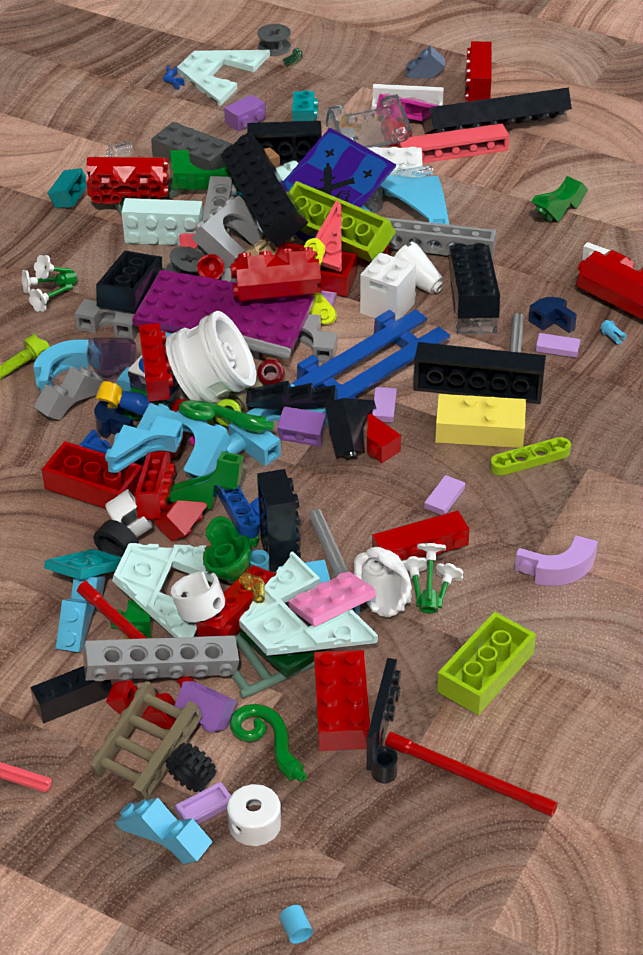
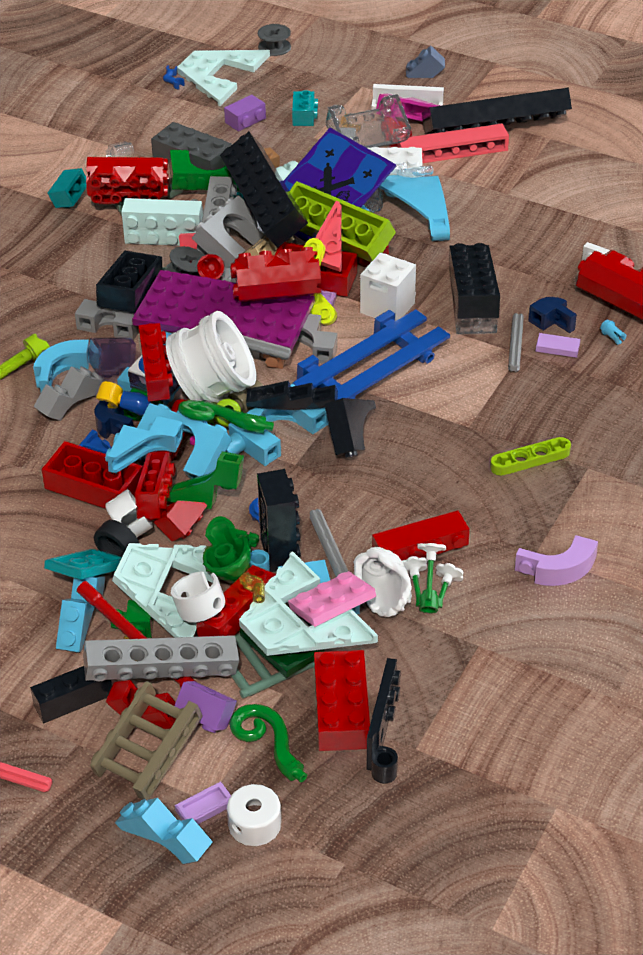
white plant [21,255,77,312] -> none
black tyre [166,743,216,792] -> none
blue beam [217,485,259,538] -> none
black brick [247,121,322,165] -> none
dark red head [257,359,285,385] -> none
medium lavender panel [277,407,326,447] -> none
medium azure beam [279,905,313,944] -> none
clear green arm [283,48,303,67] -> none
red slope [366,413,401,463] -> none
lavender tile [372,387,397,422] -> none
light grey brick [384,217,496,260] -> none
red piece [385,731,558,817] -> none
white cone [394,242,444,294] -> none
black brick [413,342,546,404] -> none
lavender tile [424,475,465,515] -> none
light yellow brick [435,394,526,448] -> none
lime brick [437,611,536,716] -> none
red brick [465,41,492,102] -> none
green arch [531,176,588,222] -> none

